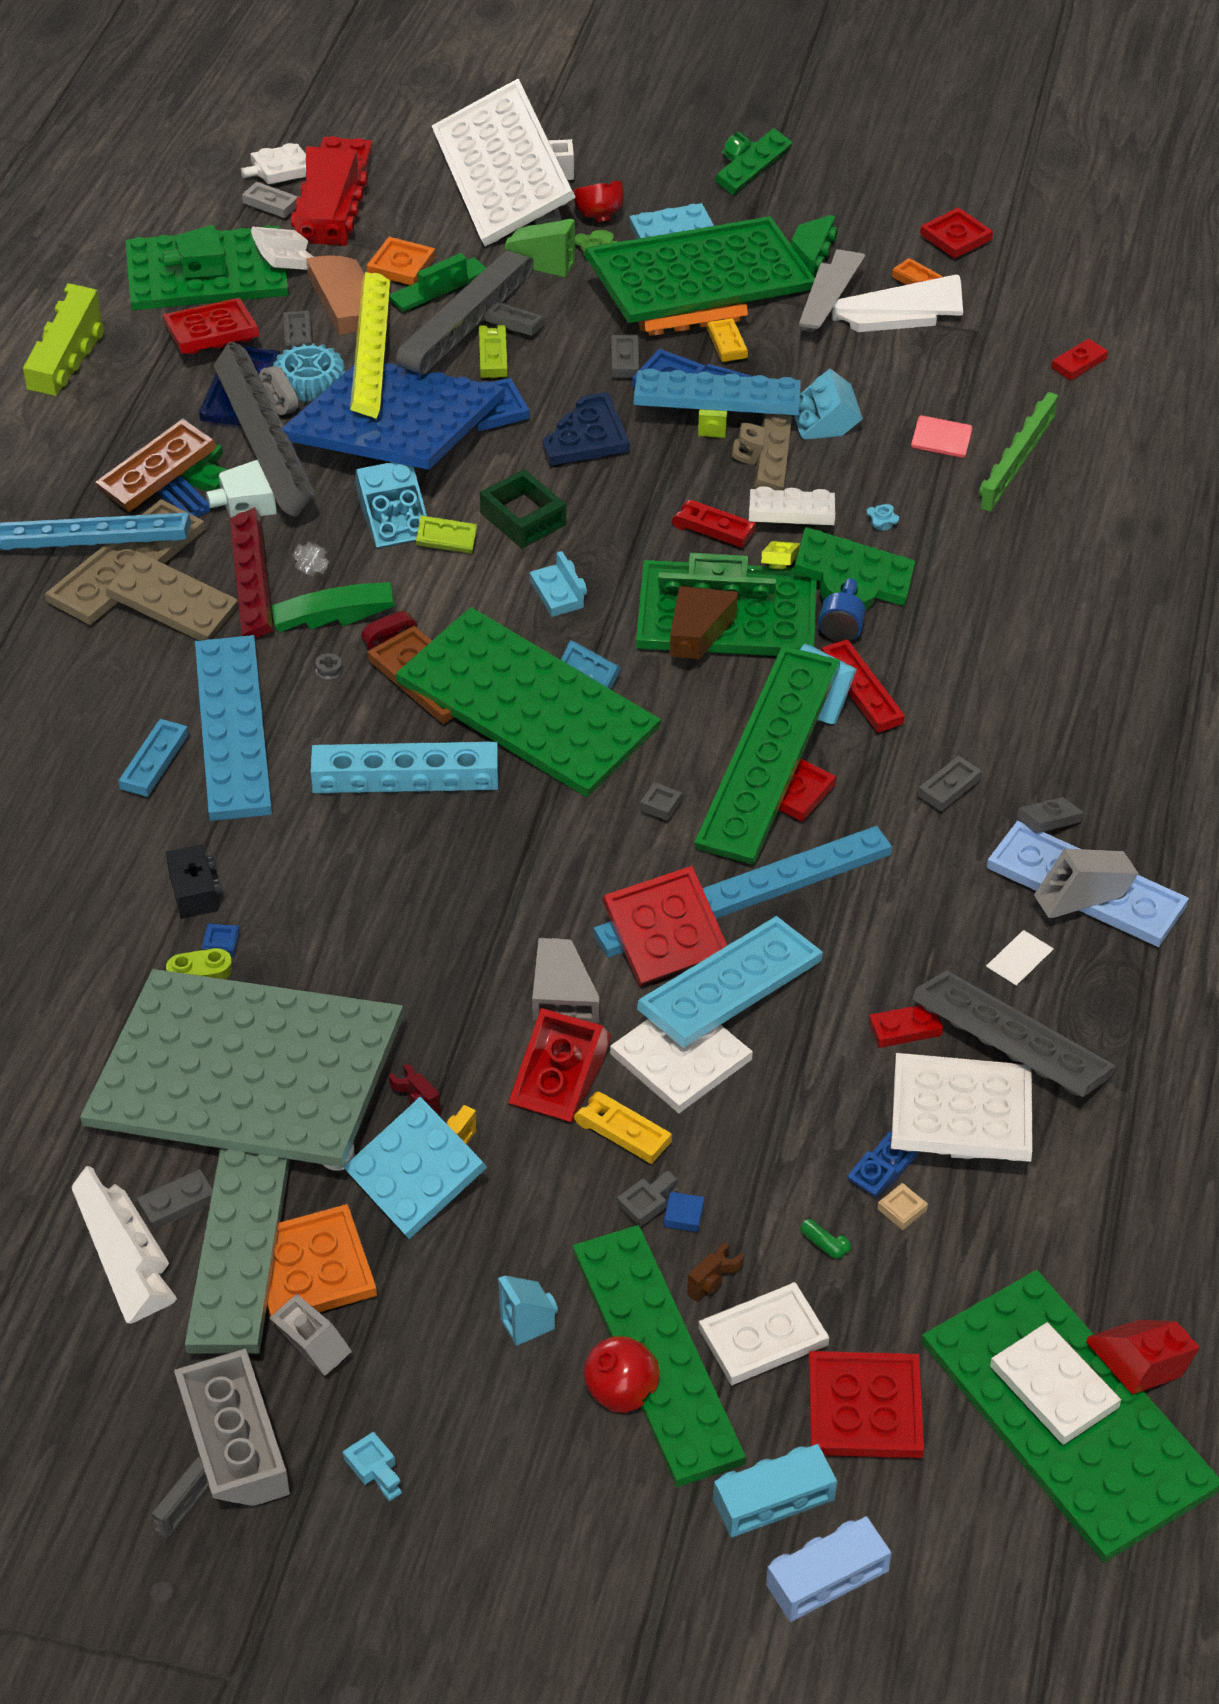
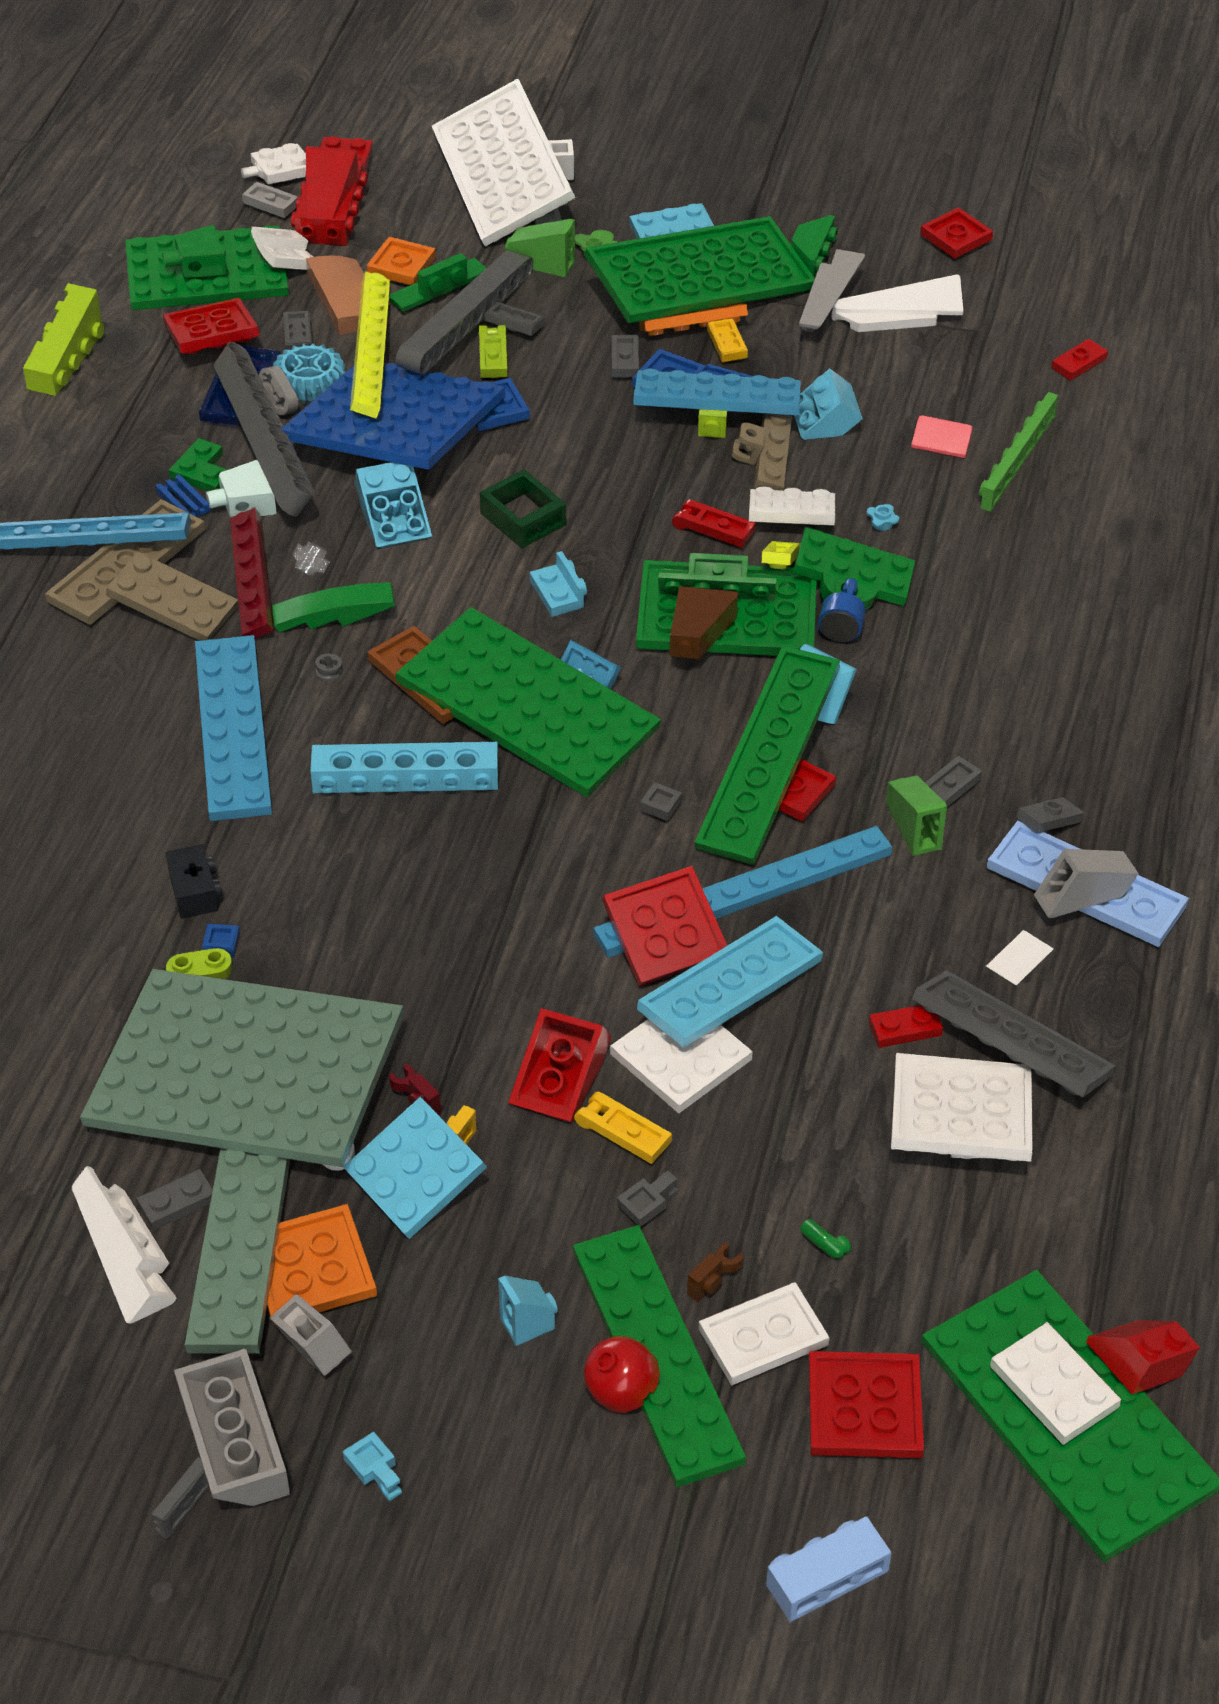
dark orange plate [95,419,217,512] -> none
dark azure plate [118,719,189,797] -> none
dark red beam [361,611,417,650] -> none
lime plate [416,515,477,554] -> none
light grey slope [532,938,599,1023] -> none
dark blue plate [542,392,630,466] -> none
red cylinder [572,181,624,223] -> none
blue tile [664,1192,705,1232] -> none
medium azure brick [713,1444,837,1538] -> none
green plate [714,128,793,196] -> none
red plate [821,639,905,733] -> none
blue slope [847,1131,918,1197] -> none
tan tile [878,1183,928,1230] -> none
orange plate [892,258,943,285] -> none
none -> bright green slope [886,775,947,856]

